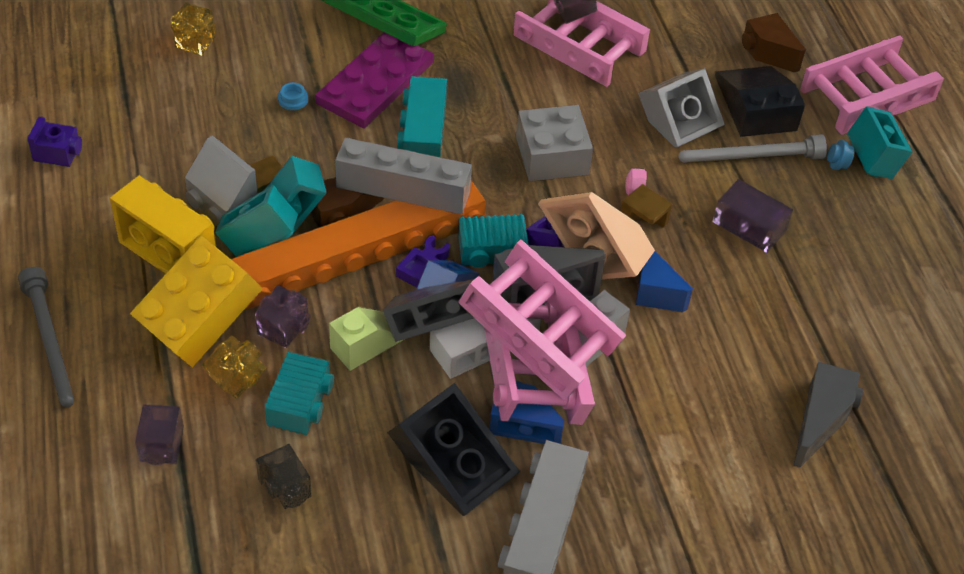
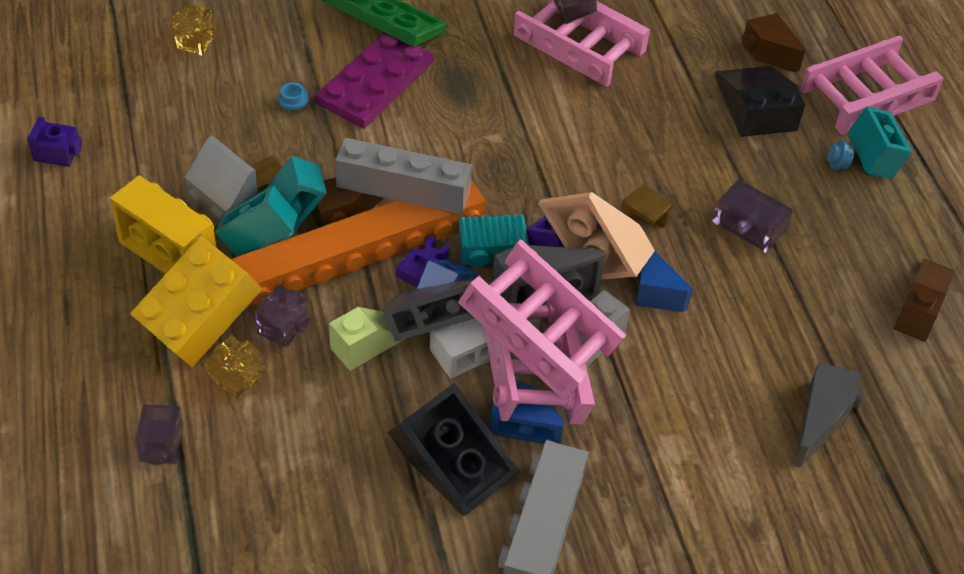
dark grey piece [18,267,74,408] -> none
clear smoke brick [256,444,312,509] -> none
teal brick [265,351,334,435] -> none
teal brick [397,76,447,158] -> none
light grey brick [516,105,593,181] -> none
bright pink tile [625,168,647,195] -> none
light grey slope [638,68,725,147] -> none
light grey piece [679,134,827,163] -> none
none -> reddish brown slope [893,259,955,342]

